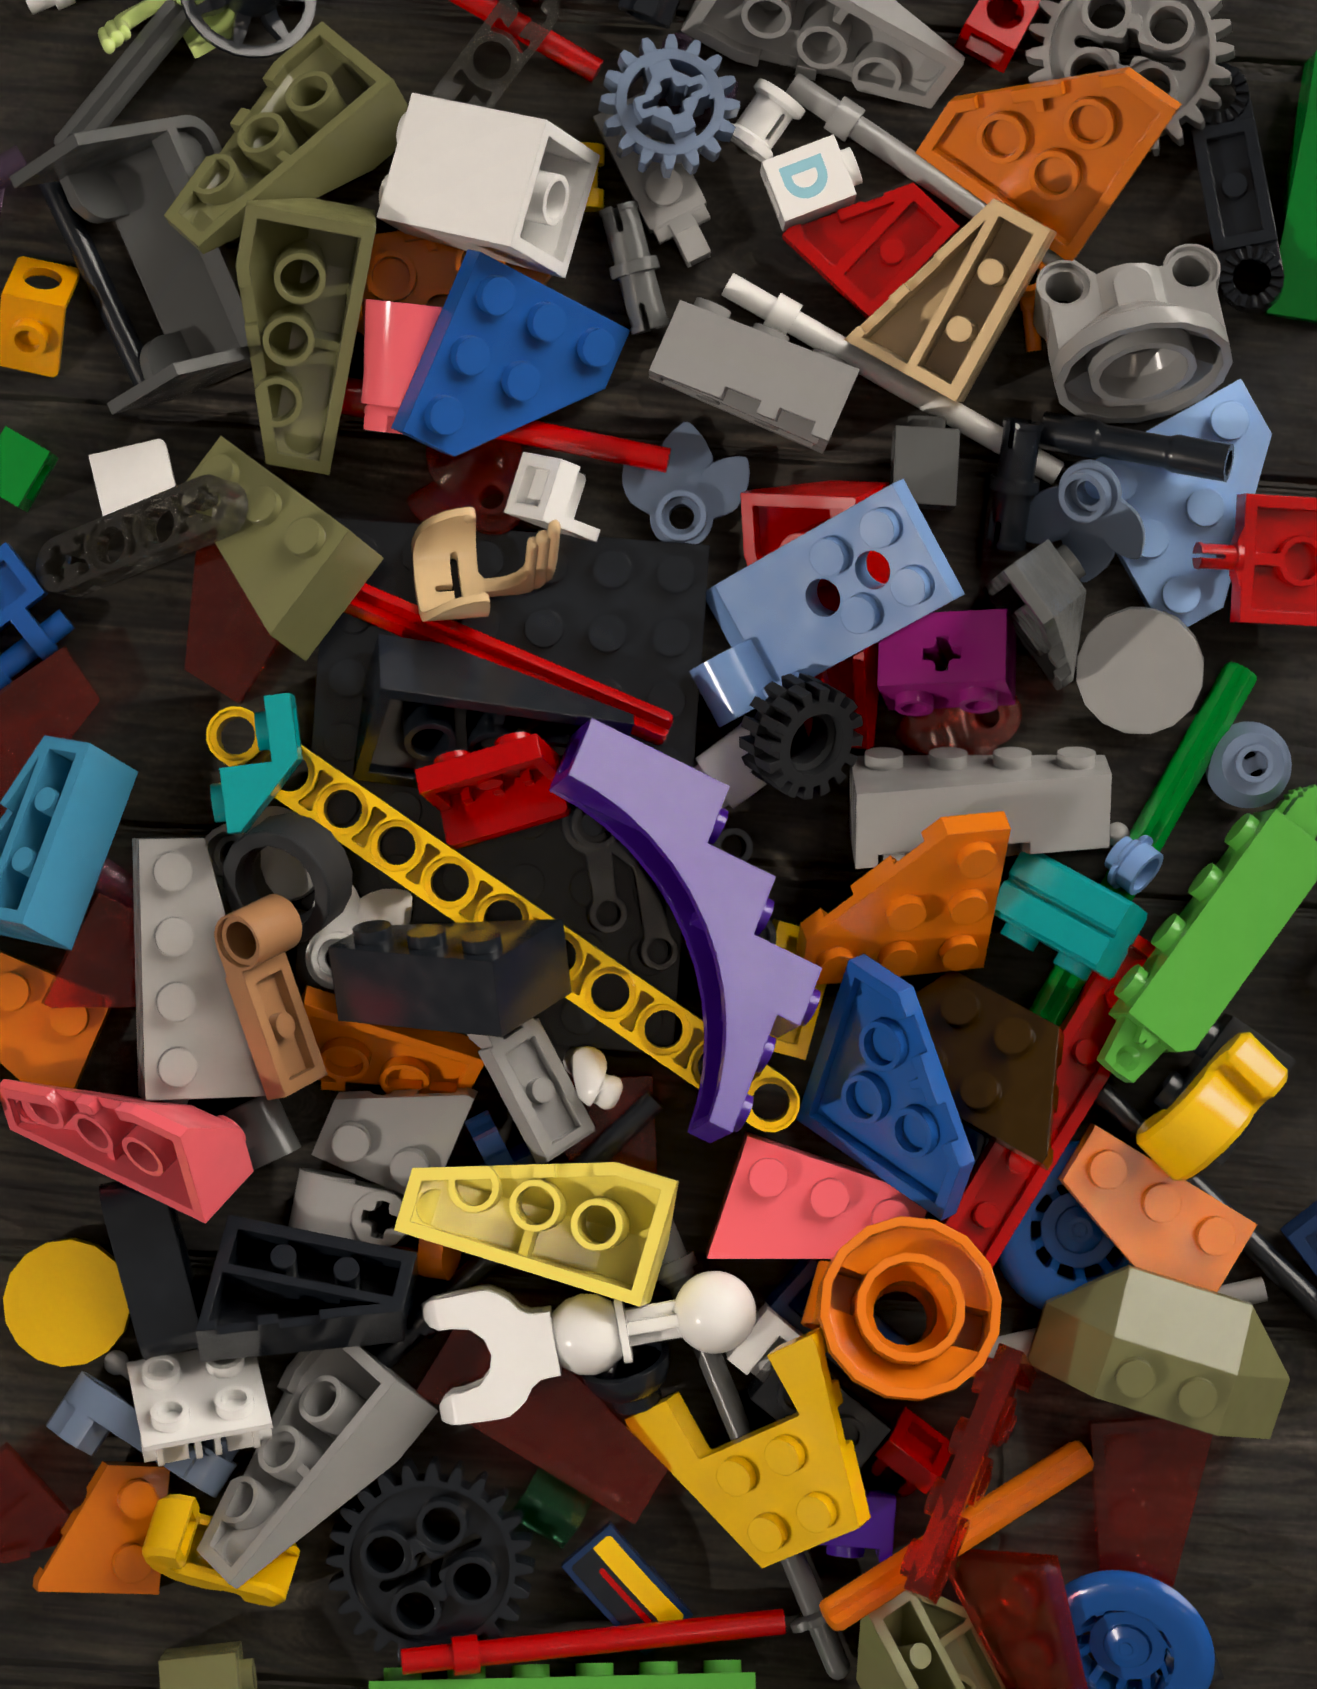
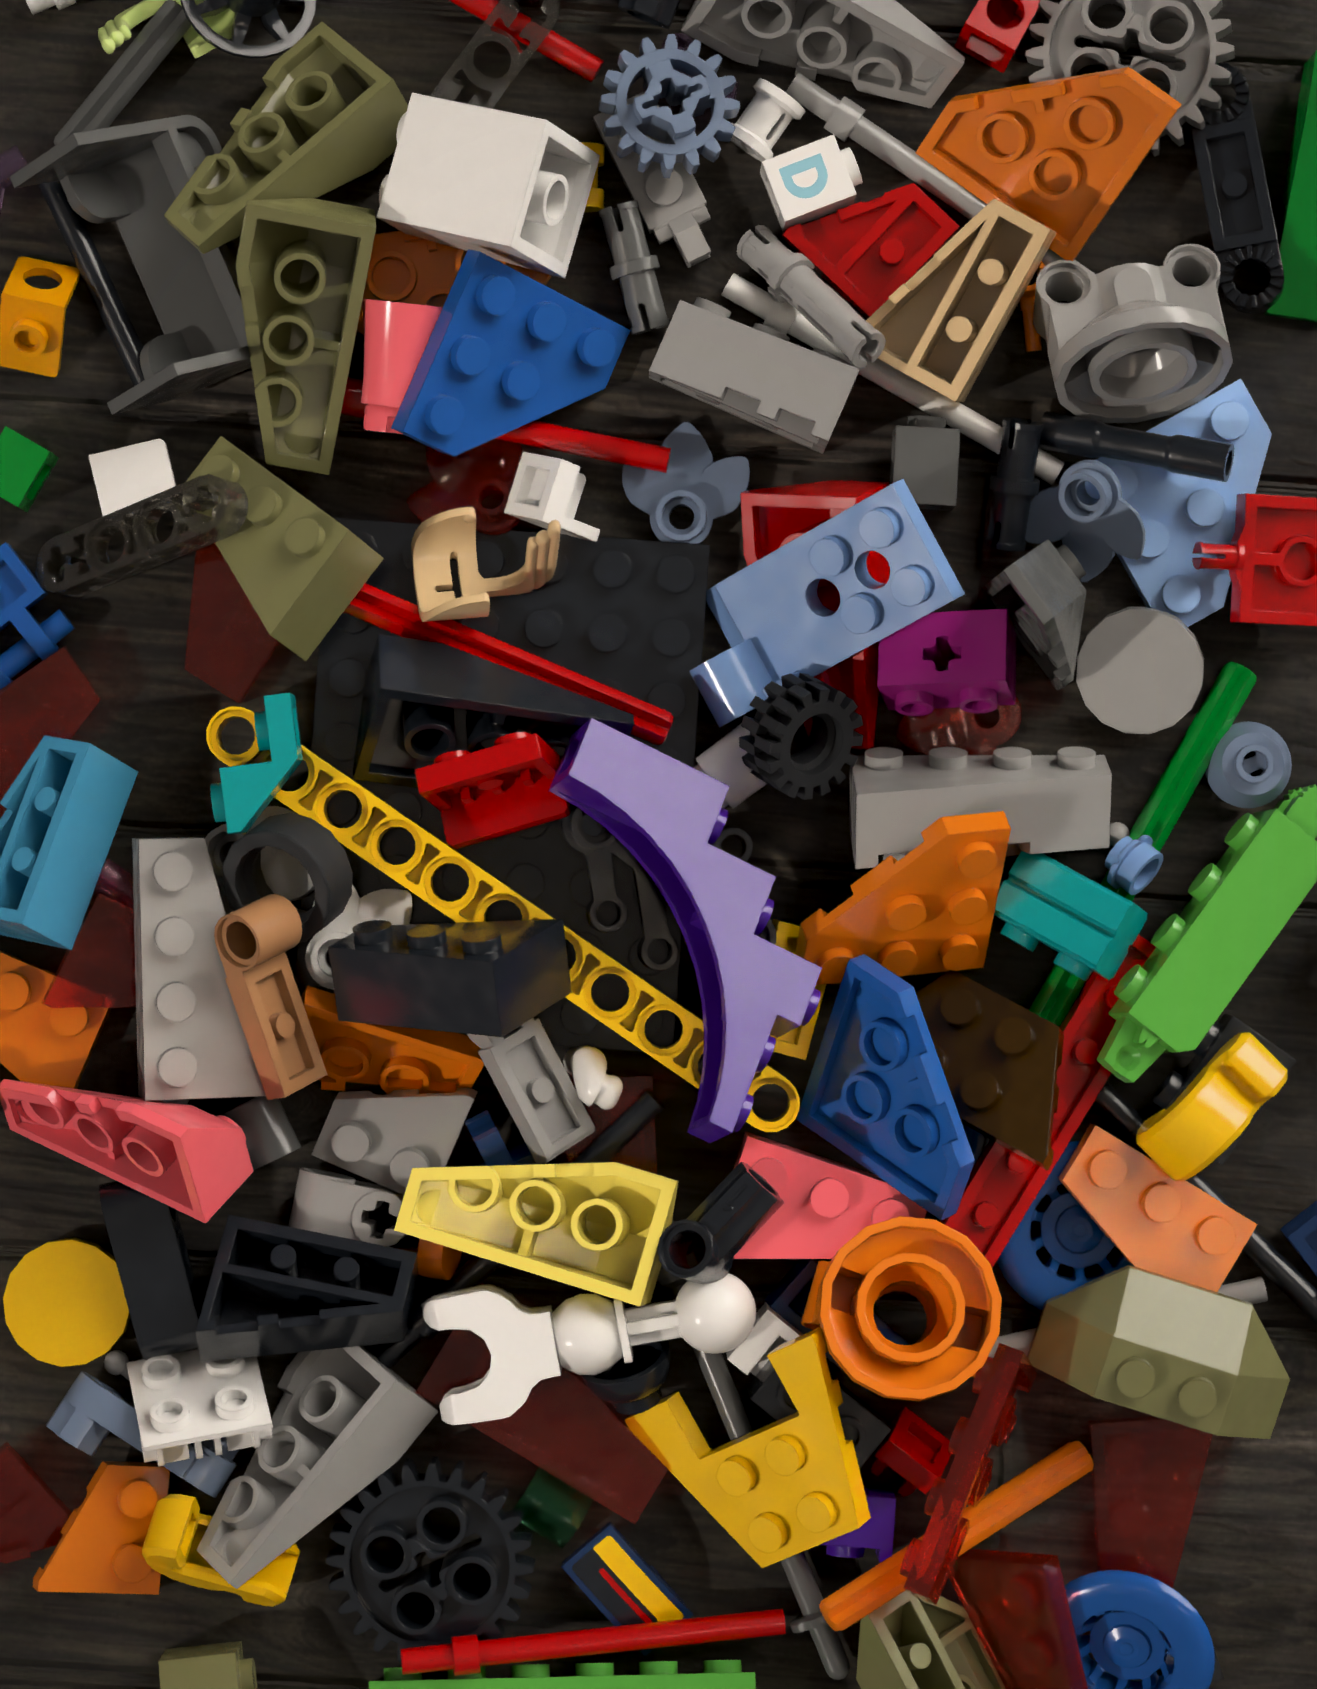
none -> black piece [657,1162,784,1284]
none -> light grey pin [736,225,886,368]

